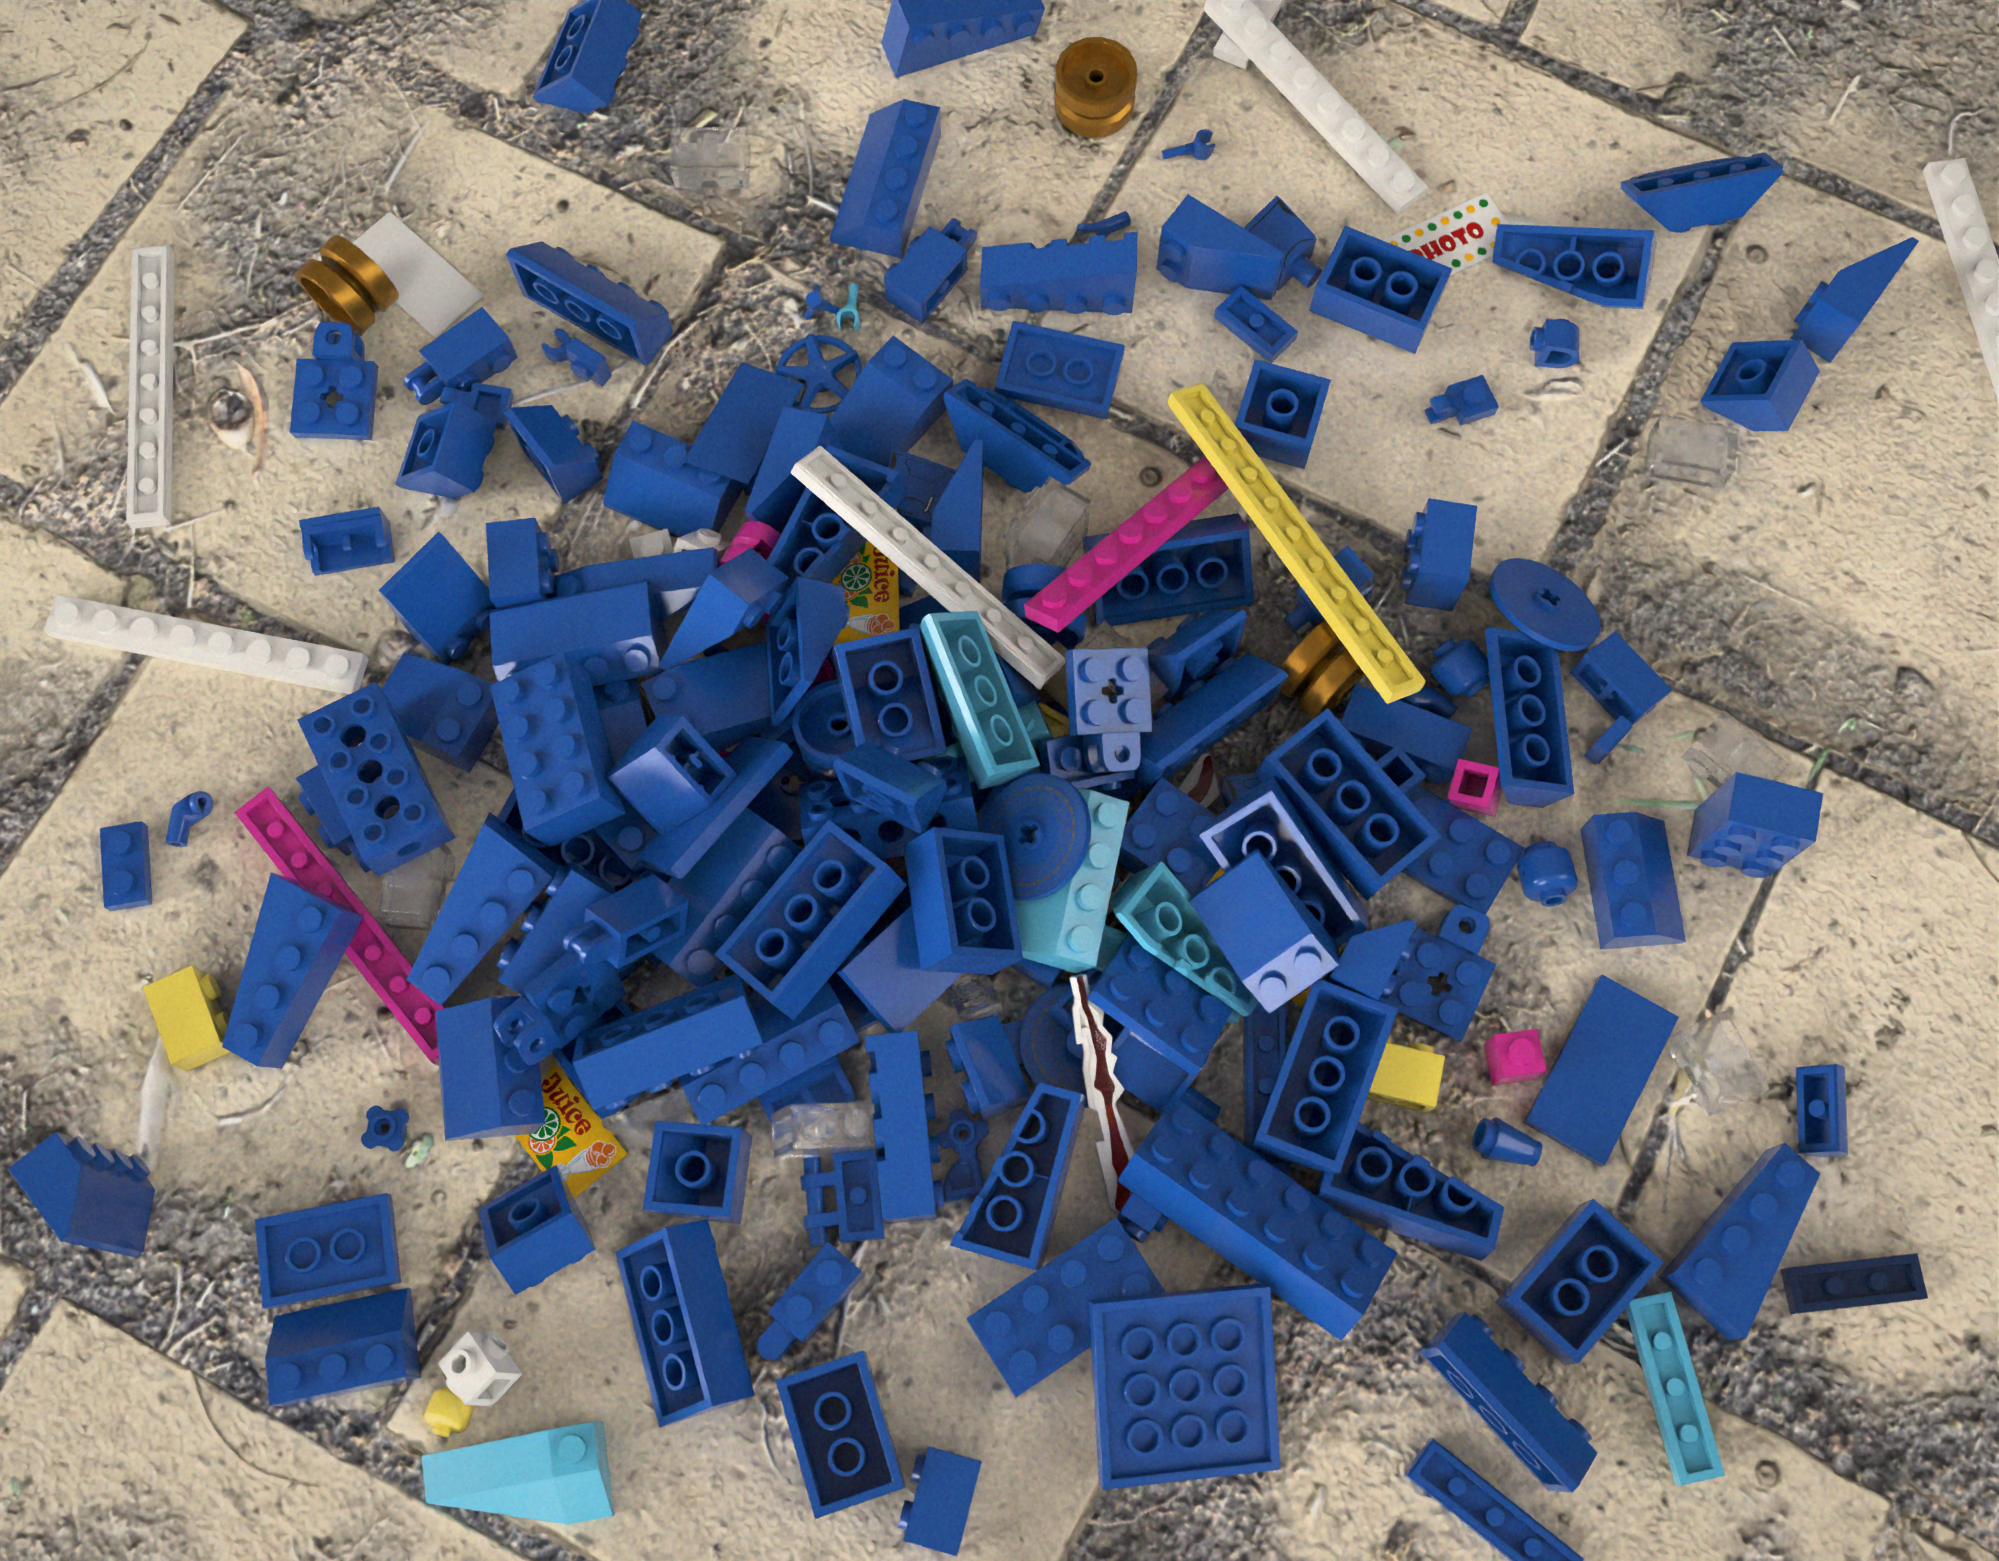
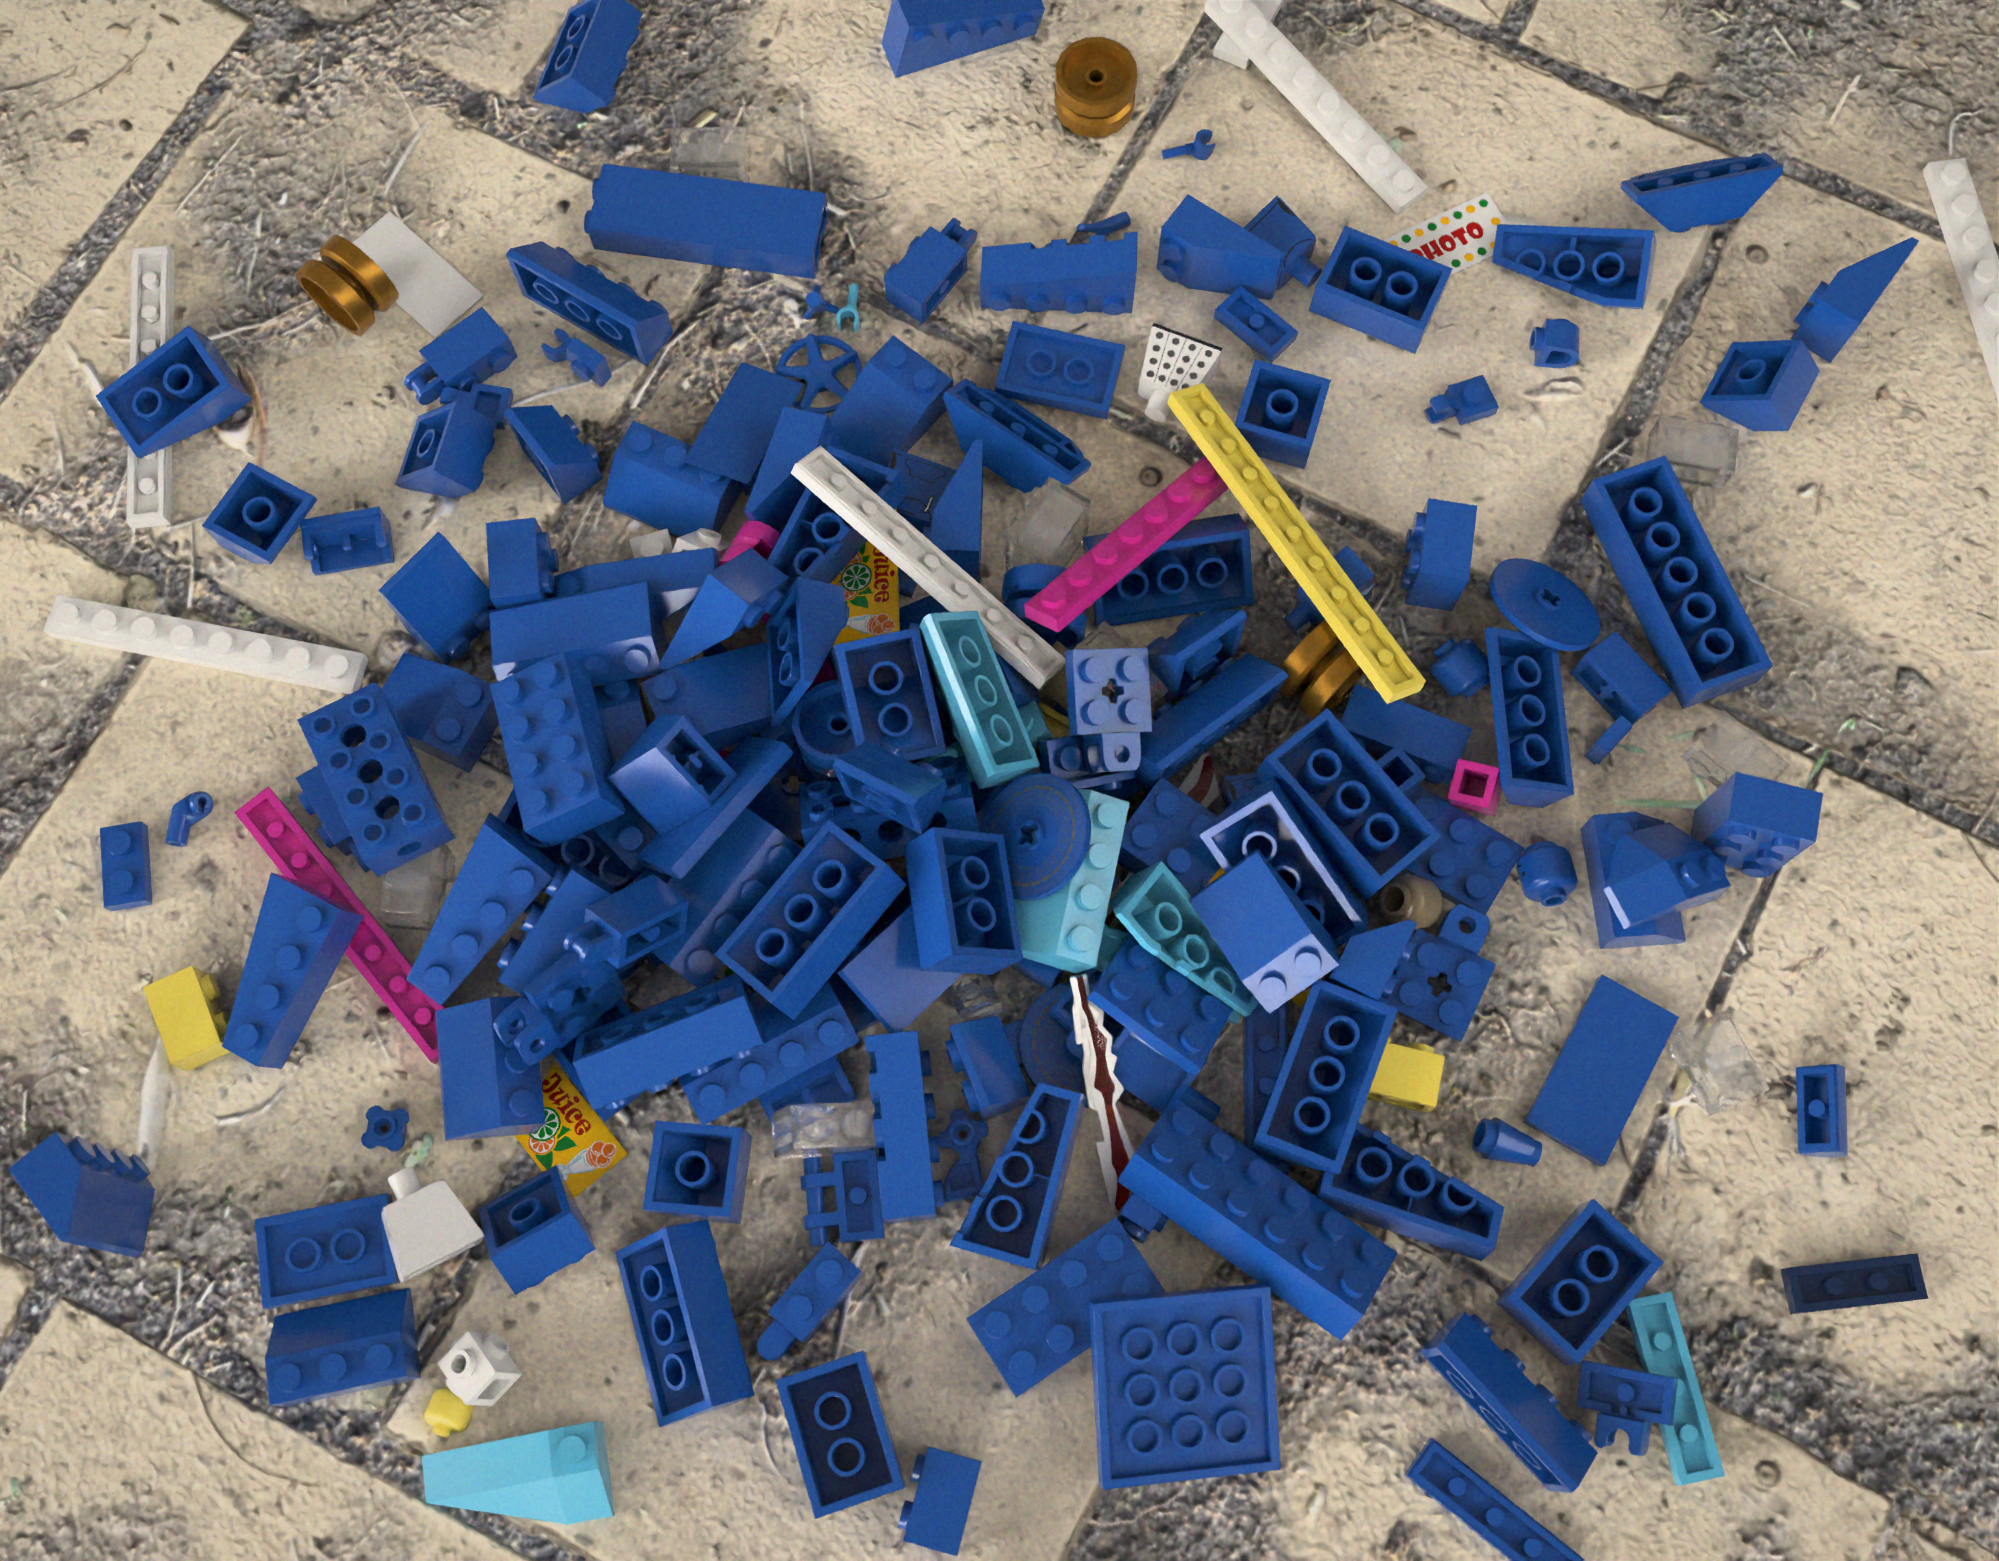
blue plate [290,322,379,440] -> none
clear slope [601,1089,694,1152] -> none
blue slope [830,99,941,258] -> none
blue arm [1399,686,1458,719] -> none
dark pink brick [1483,1029,1547,1086] -> none
blue wedge [1659,1143,1820,1340] -> none
none -> blue slope [96,325,252,459]
none -> blue slope [202,462,317,565]
none -> white torso [381,1166,484,1284]
none -> blue brick [584,164,829,279]
none -> white torso [1138,323,1222,422]
none -> dark tan head [1379,874,1443,931]
none -> blue plate [1577,1360,1678,1456]
none -> blue brick [1580,455,1773,709]
none -> blue wedge [1603,822,1731,929]

